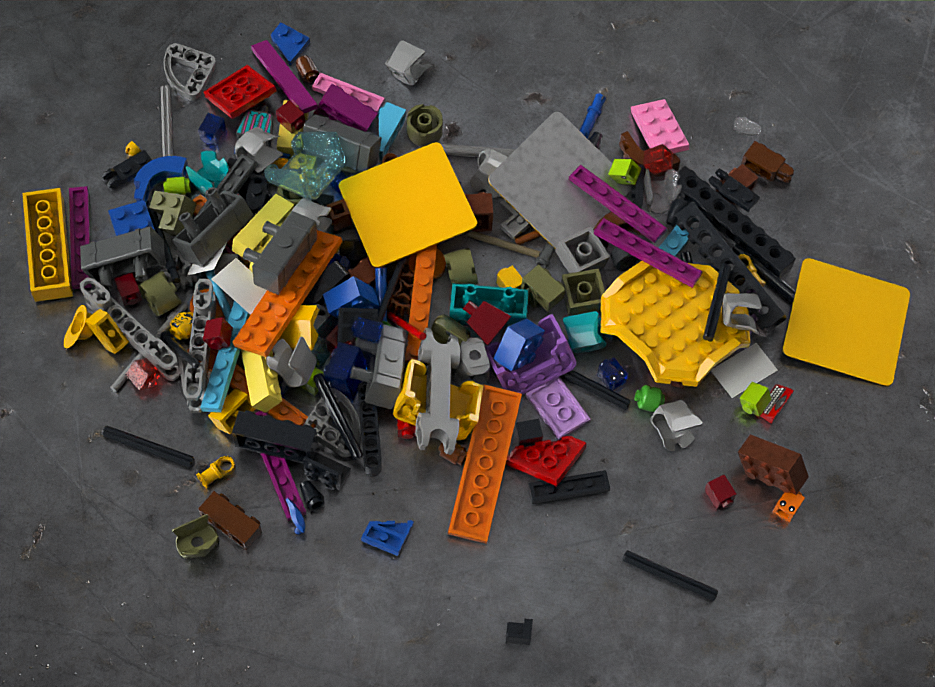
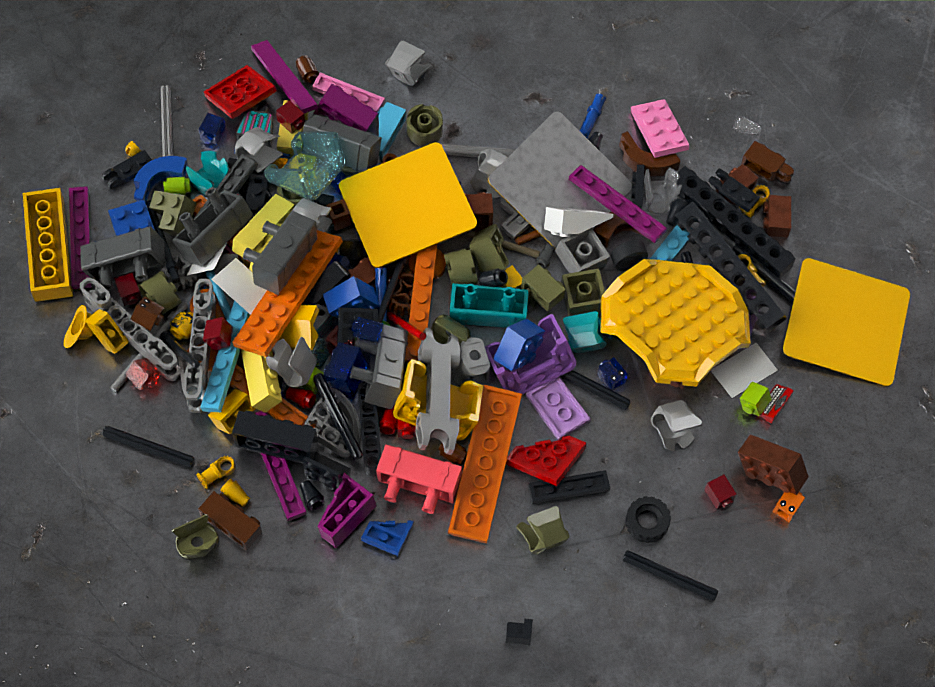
light grey beam [164,43,216,100] -> none
blue wing [271,22,310,66] -> none
blue bar [285,498,306,535] -> none
dark red torso [463,300,511,345] -> none
black panel [516,418,543,447] -> none
magenta tile [594,218,702,288] -> none
lime brick [608,159,641,185] -> none
bright green head [635,385,665,412] -> none
clear red brick [643,144,673,175] -> none
black axle [703,263,731,342] -> none
light grey piece [722,293,762,334] -> none
none -> reddish brown brick [130,296,164,331]
none -> yellow cone [220,479,251,507]
none -> red cone [286,387,316,409]
none -> magenta wedge [317,473,377,548]
none -> coral piece [376,444,462,514]
none -> red cone [378,405,398,435]
none -> olive brick [469,224,509,272]
none -> black brick [479,268,508,287]
none -> olive piece [516,506,570,555]
none -> white slope [544,207,613,237]
none -> black tyre [626,496,671,543]
none -> yellow connector [739,185,770,217]
none -> copper brick [763,195,791,237]

